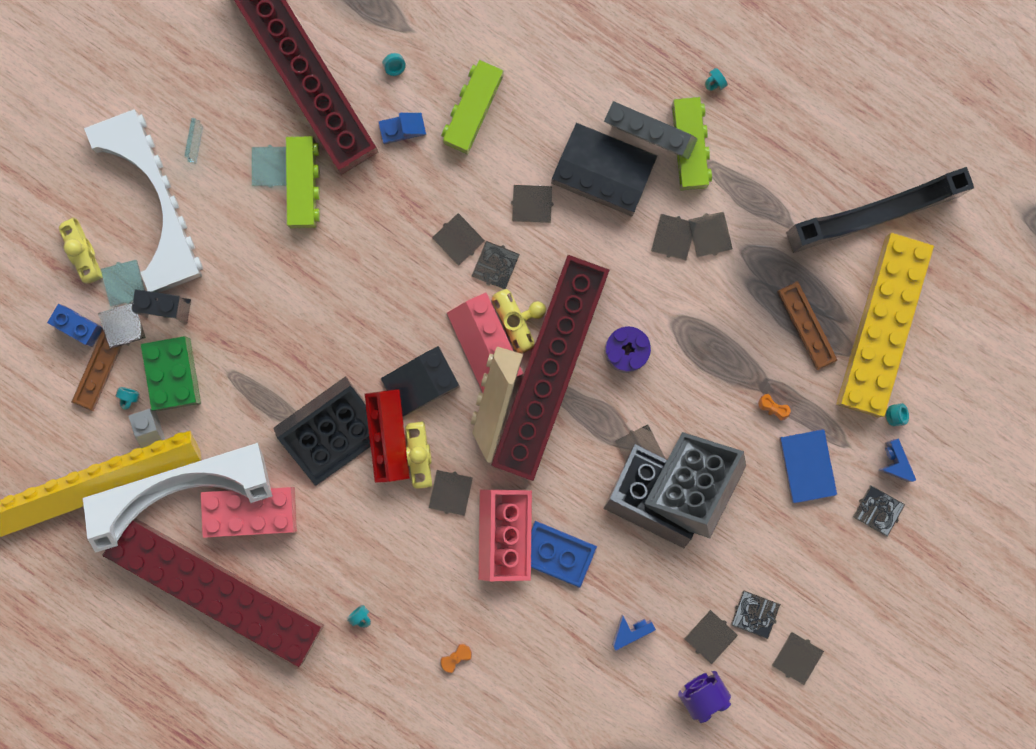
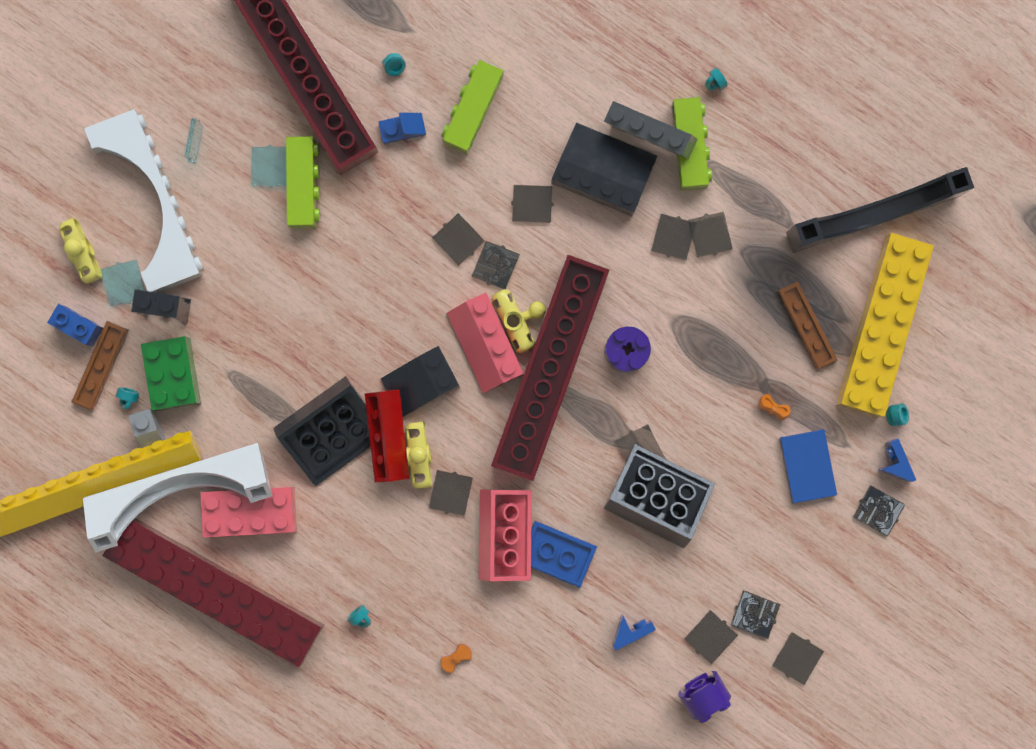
clear smoke piece [98,303,146,349] -> none
tan slope [471,347,523,463] -> none
dark grey slope [645,432,746,538] -> none

